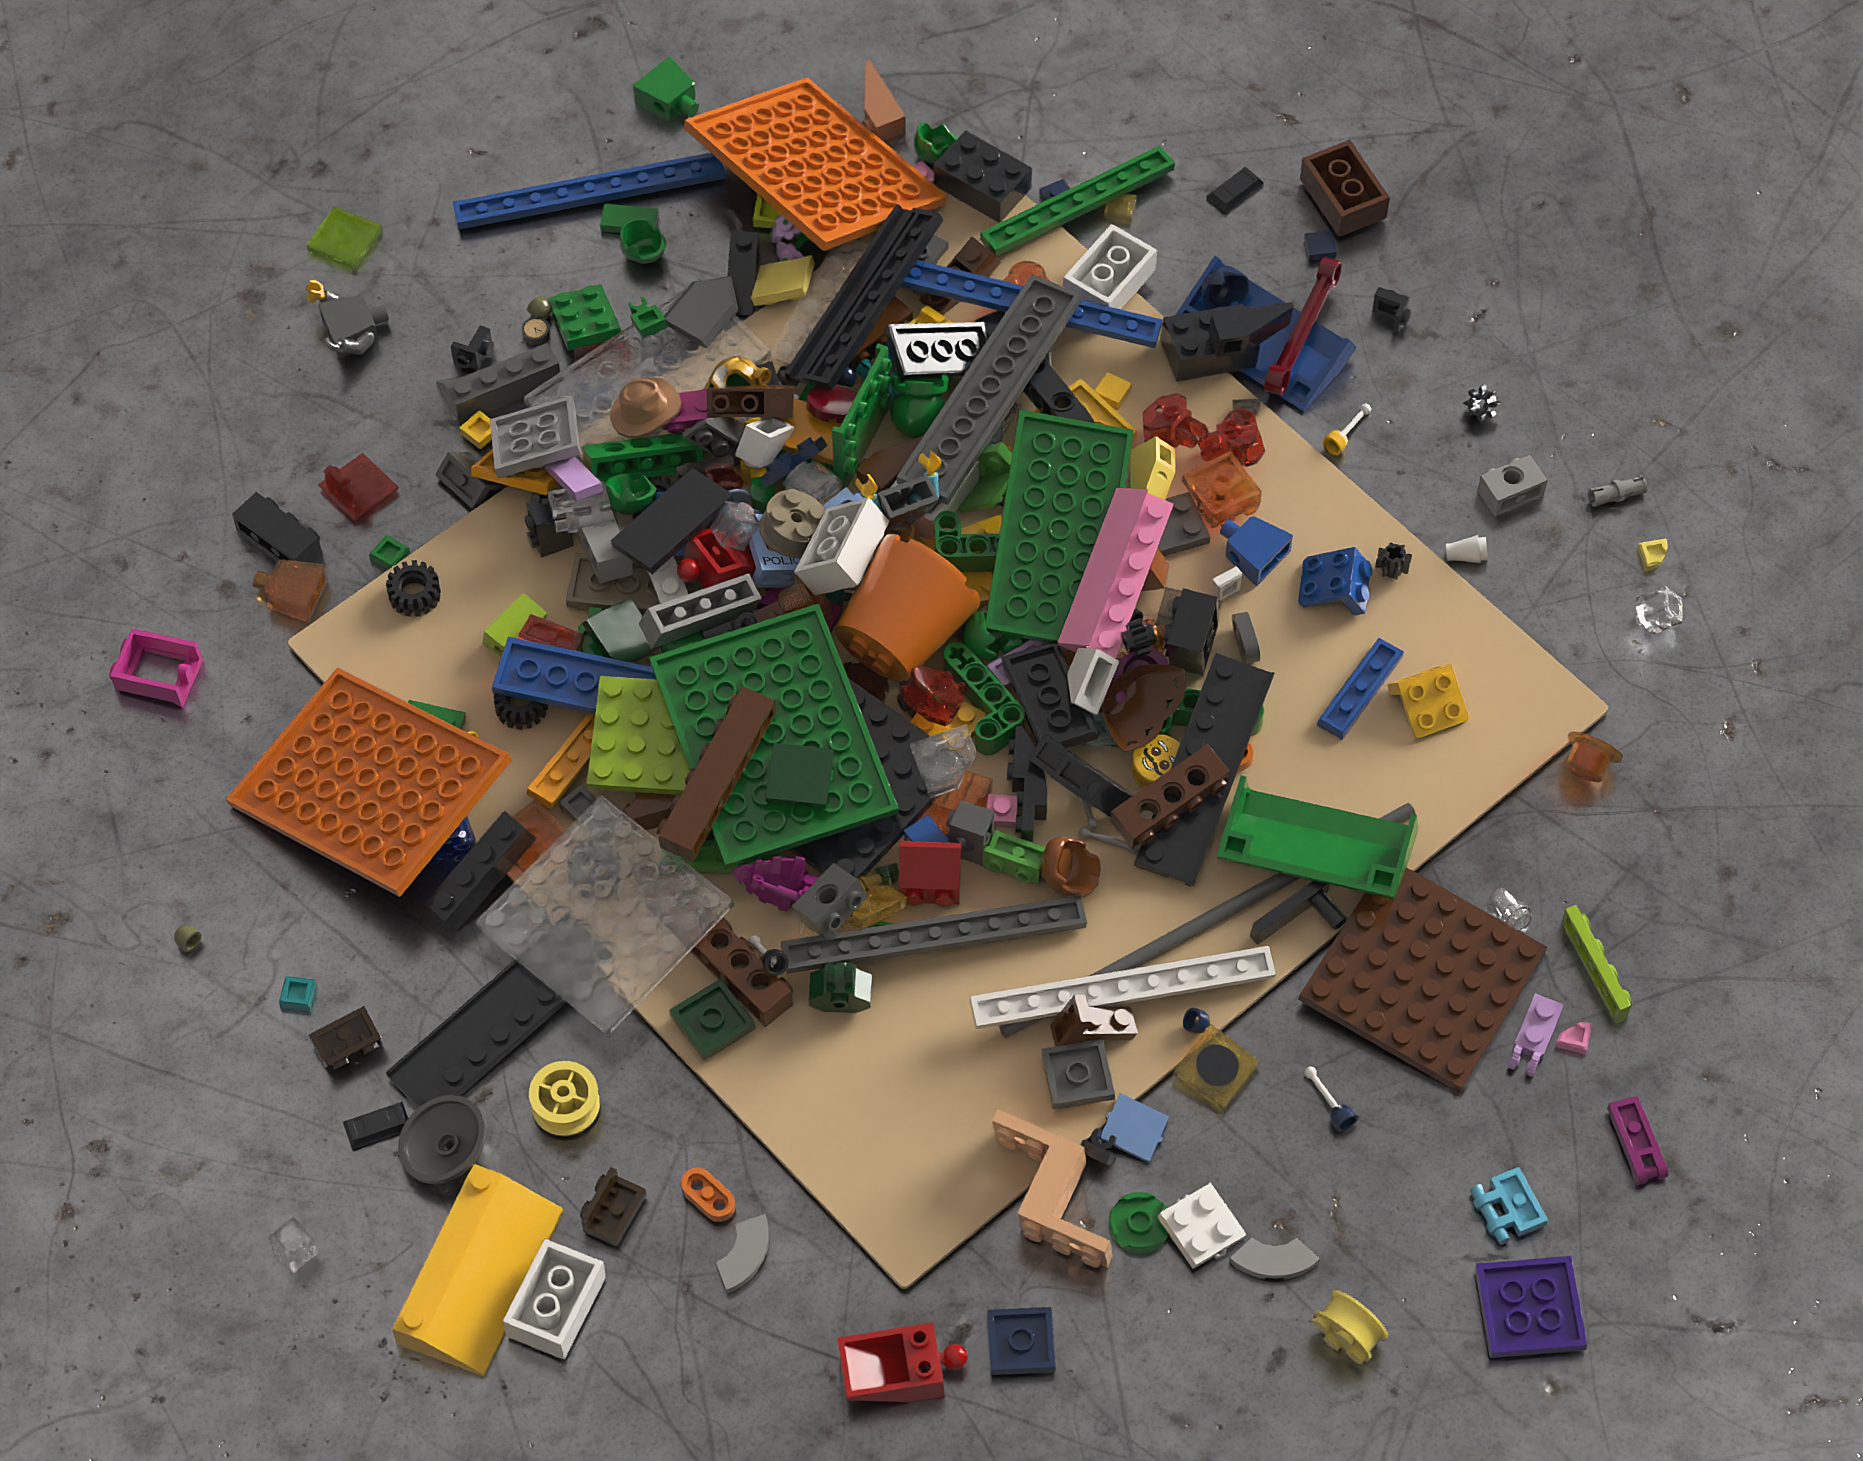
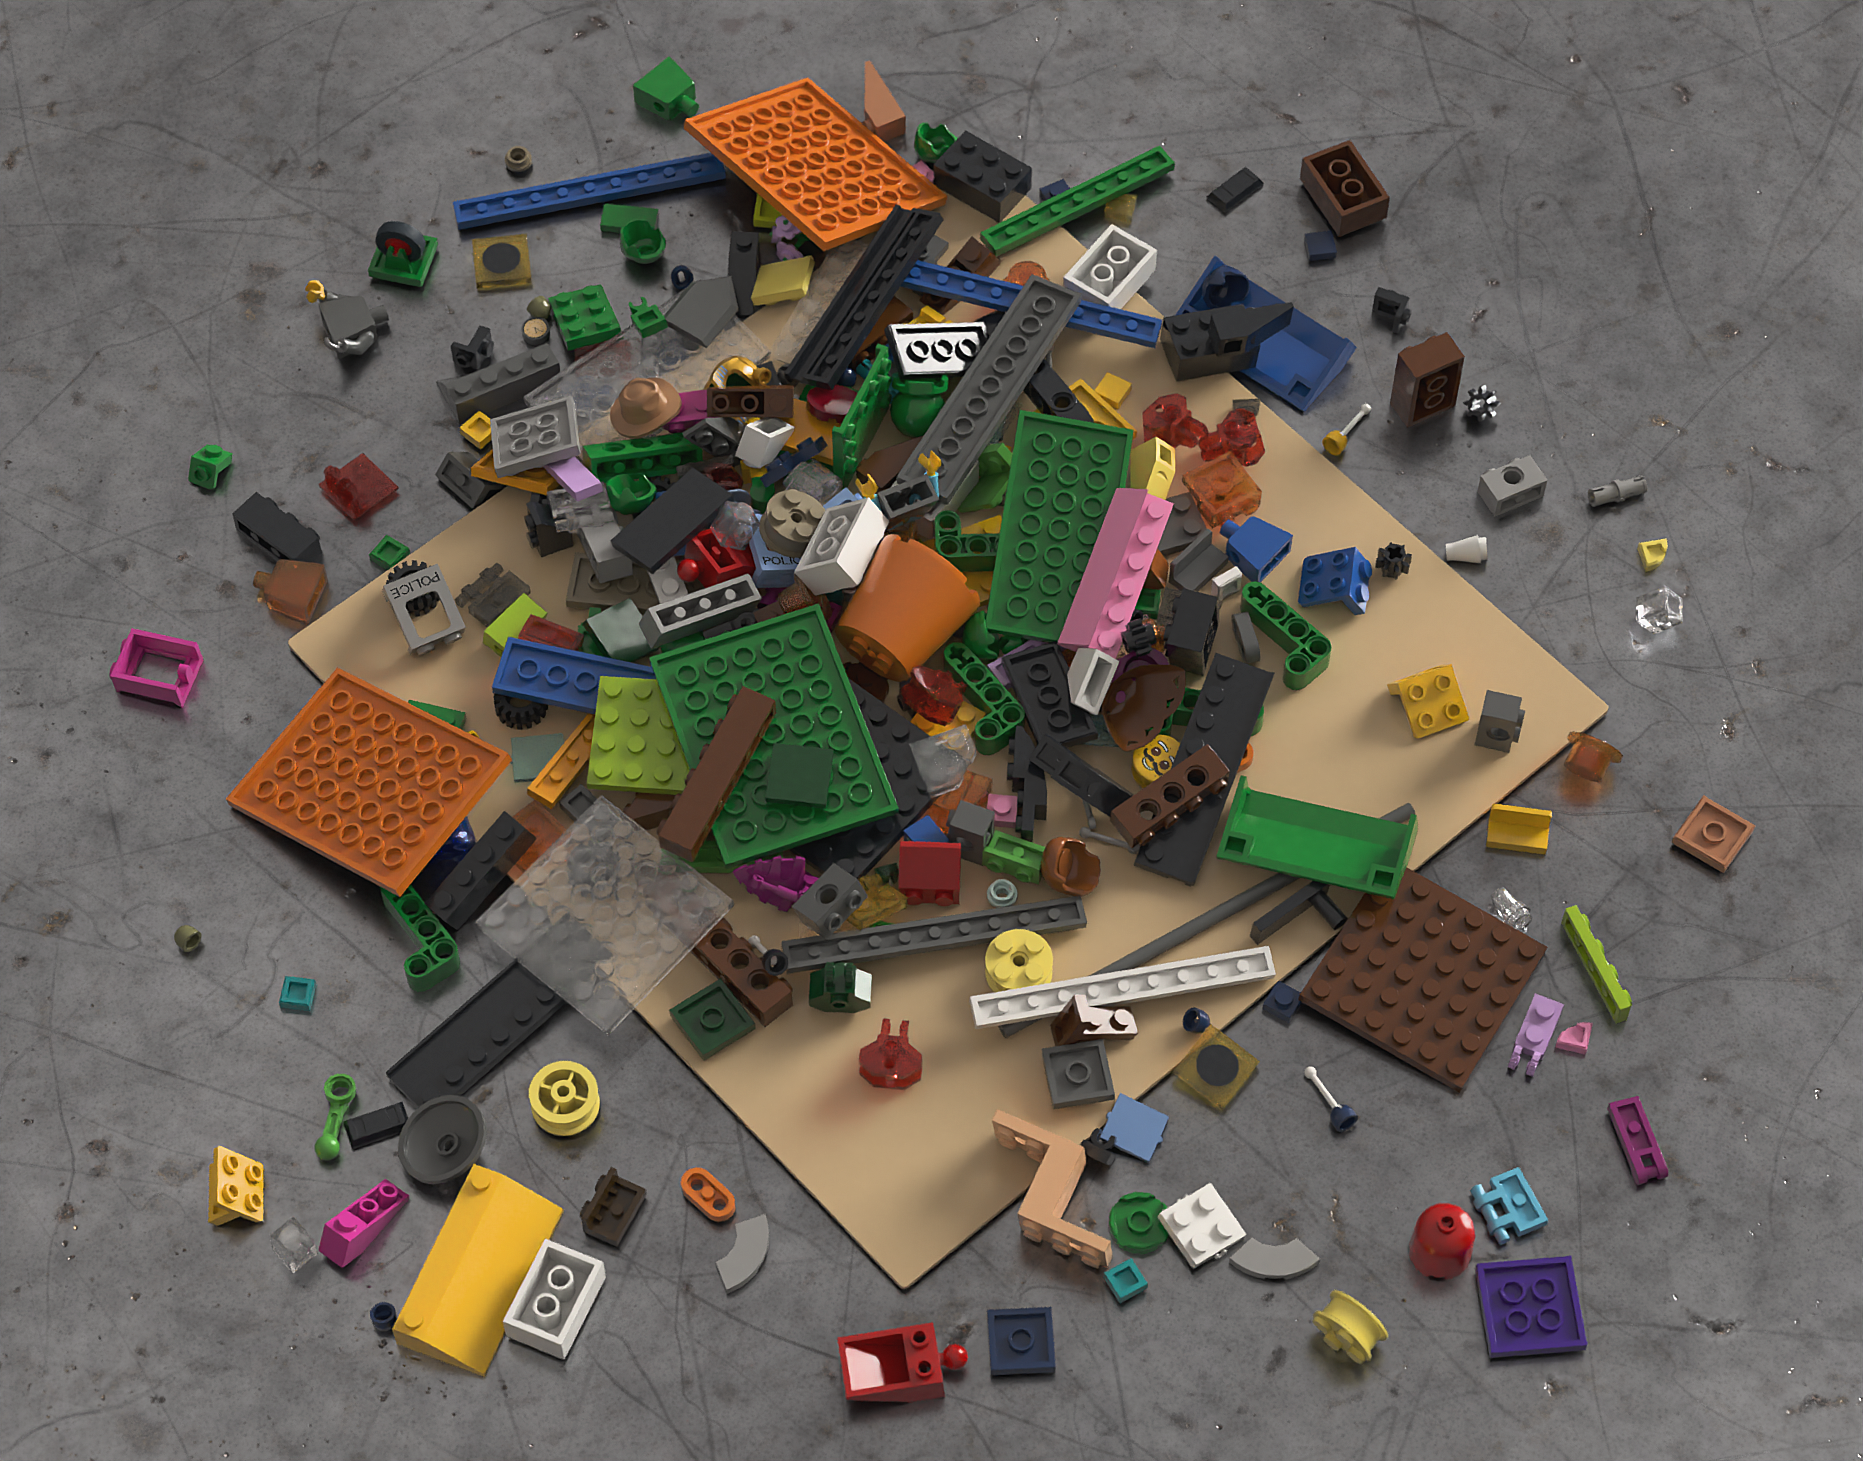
clear neon green tile [307,206,383,270] -> none
dark brown bracket [308,1006,383,1070] -> none
dark red piece [1264,257,1342,396] -> none
blue tile [1317,638,1404,740] -> none
none -> green bracket [188,444,233,490]
none -> yellow bracket [208,1146,263,1226]
none -> bright green piece [314,1074,356,1160]
none -> dark pink slope [318,1179,409,1268]
none -> plate [368,221,438,287]
none -> dark blue hinge [370,1302,397,1331]
none -> green beam [380,885,460,992]
none -> light grey window [382,563,466,656]
none -> clear smoke plate [454,563,531,628]
none -> clear yellow tile [472,233,532,288]
none -> dark tan plate [505,146,532,172]
none -> clear light blue piece [510,733,564,783]
none -> dark blue hinge [670,265,694,289]
none -> clear red hinge [859,1018,922,1090]
none -> light yellow wheel [985,929,1053,992]
none -> light aqua plate [987,879,1017,908]
none -> teal plate [1104,1258,1148,1303]
none -> green tile [1135,588,1161,620]
none -> dark grey panel [1169,529,1229,592]
none -> green beam [1240,581,1332,690]
none -> dark blue plate [1262,981,1303,1023]
none -> reddish brown brick [1390,332,1465,428]
none -> red cylinder [1409,1203,1475,1280]
none -> dark grey brick [1474,690,1525,753]
none -> yellow panel [1486,804,1552,855]
none -> nougat plate [1672,795,1755,873]

